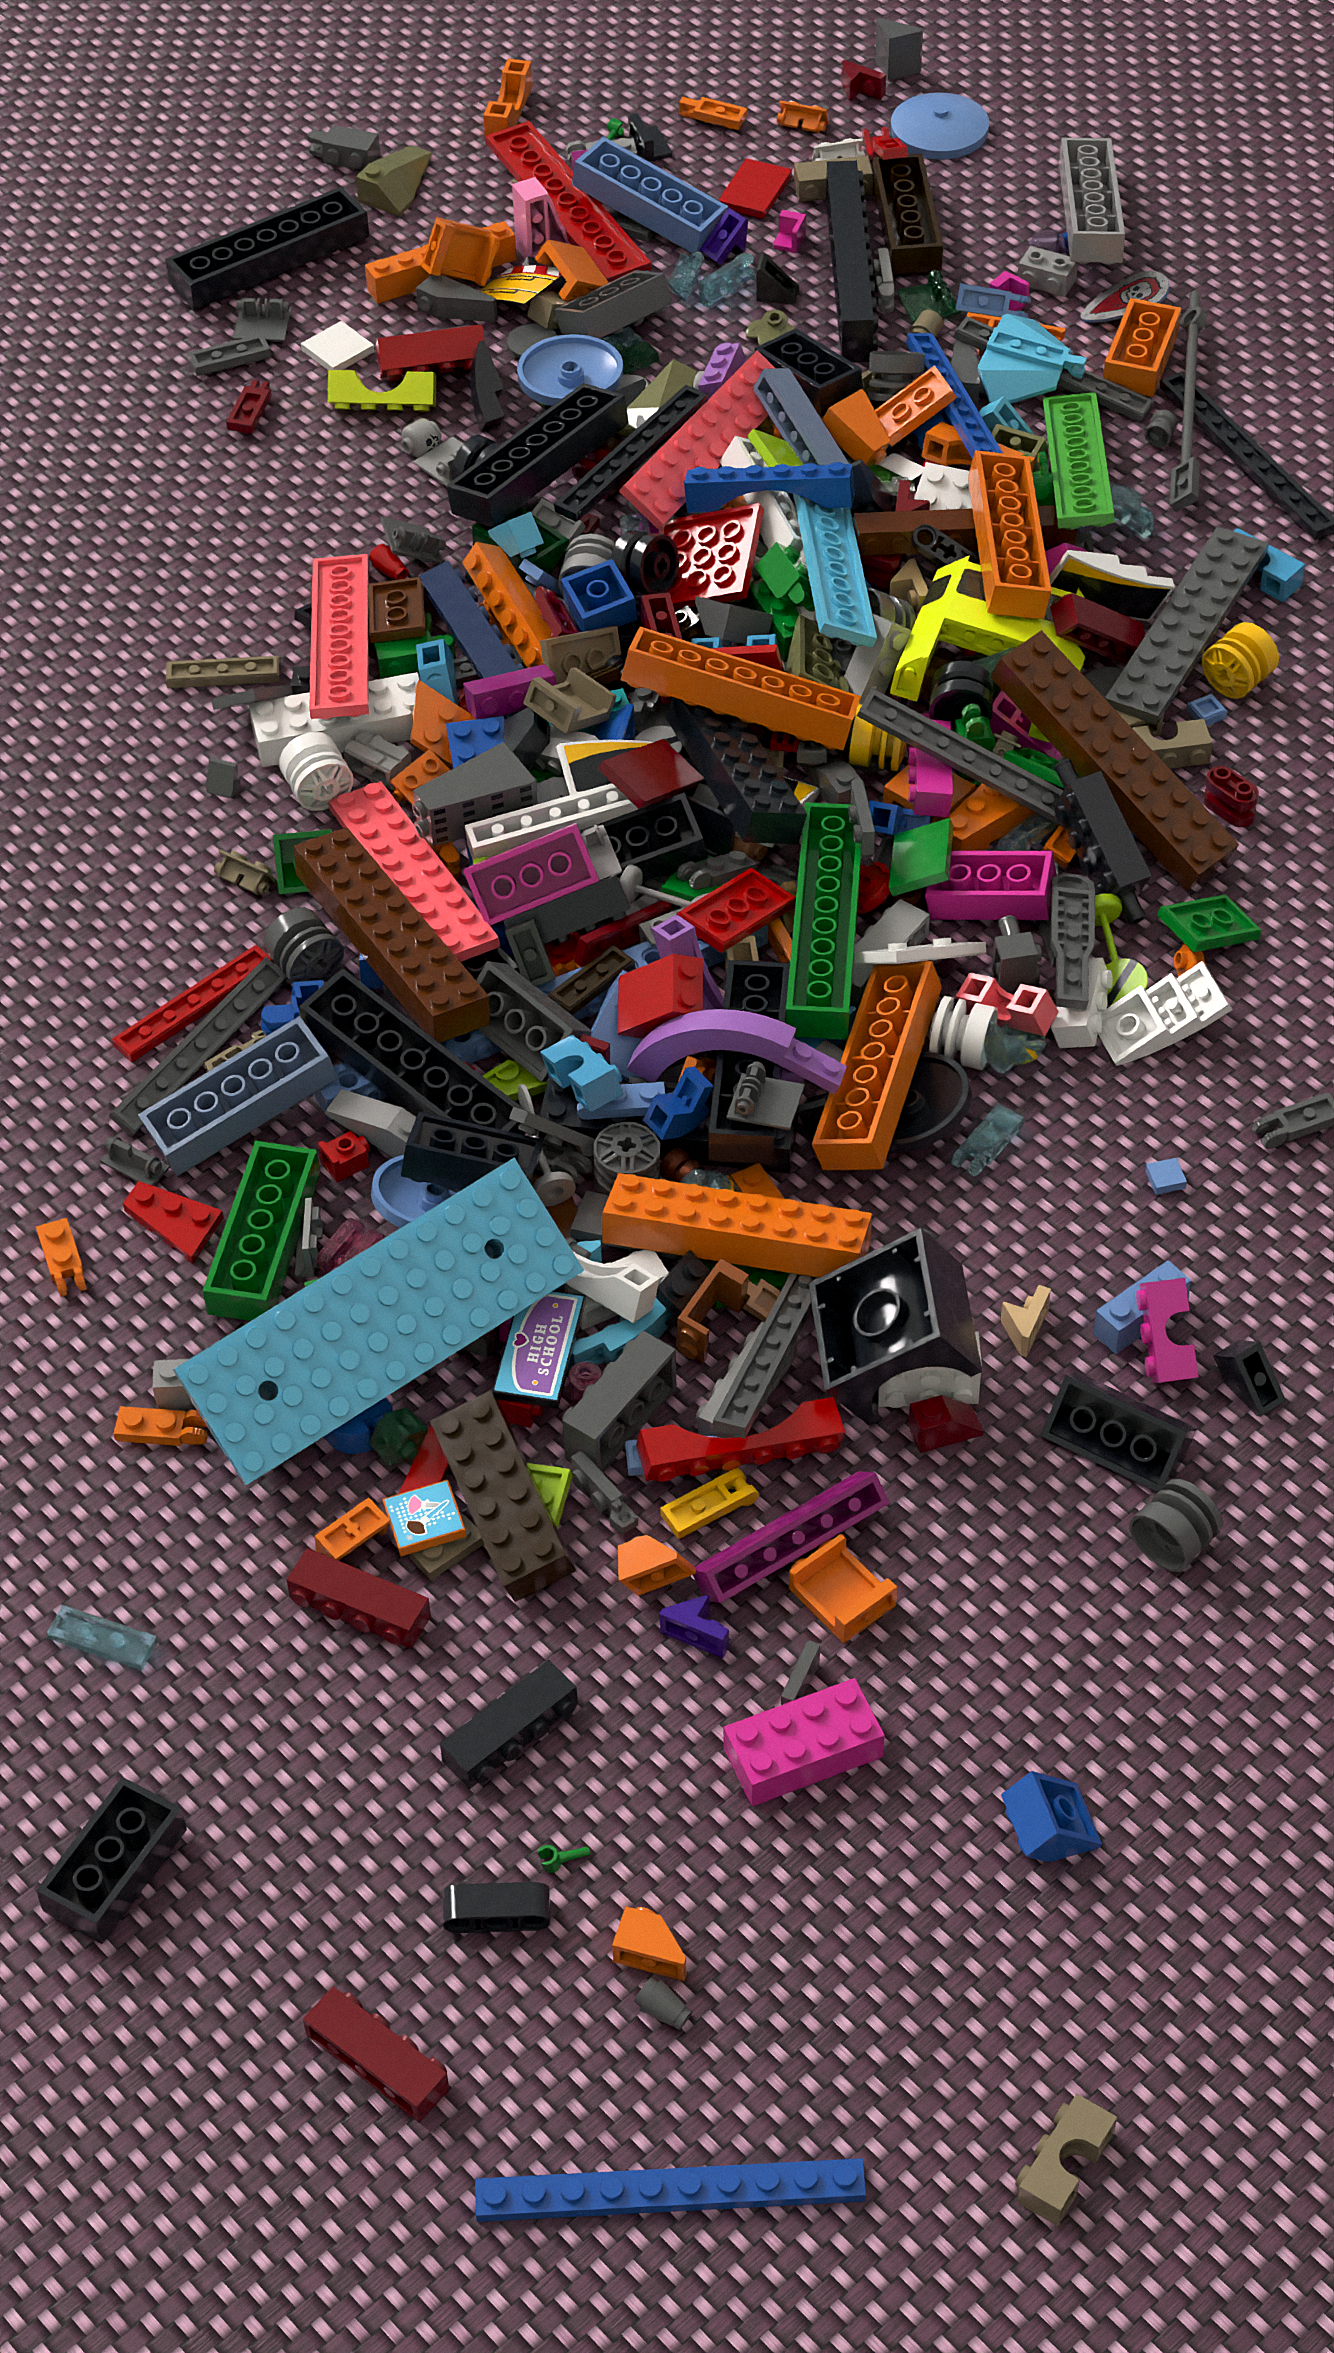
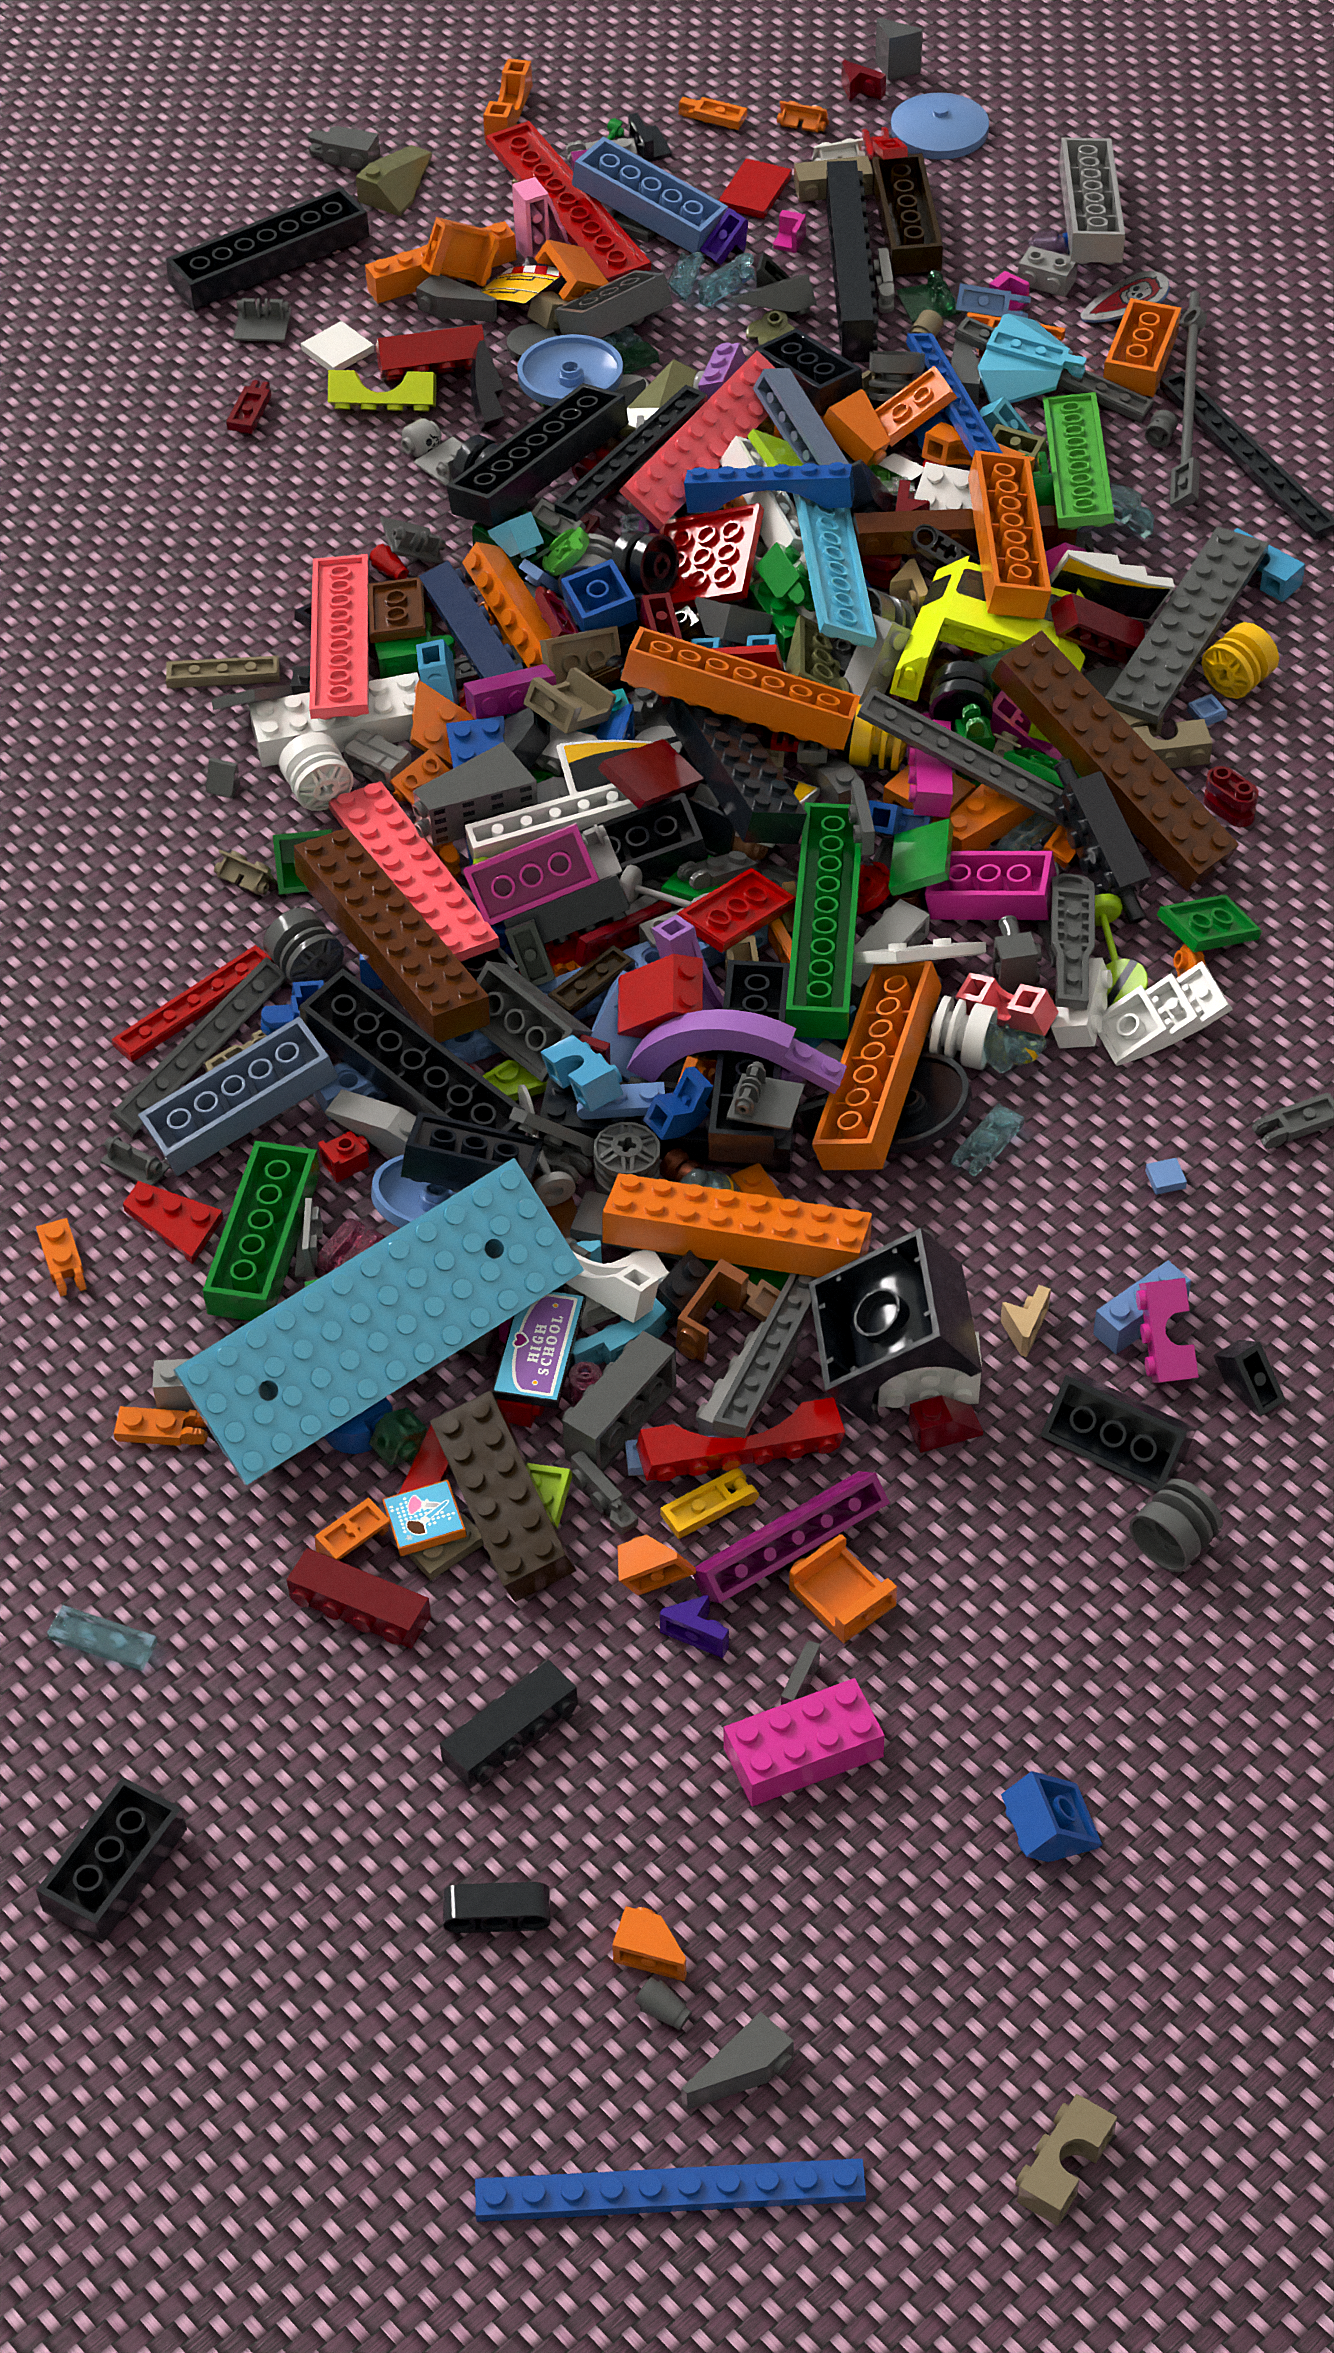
dark grey plate [188,334,271,376] -> none
dark red brick [303,1986,449,2123] -> none
green hand [538,1845,590,1873] -> none
none -> bright green tile [542,527,590,576]
none -> dark grey slope [681,2011,794,2110]
none -> dark grey slope [730,274,817,316]

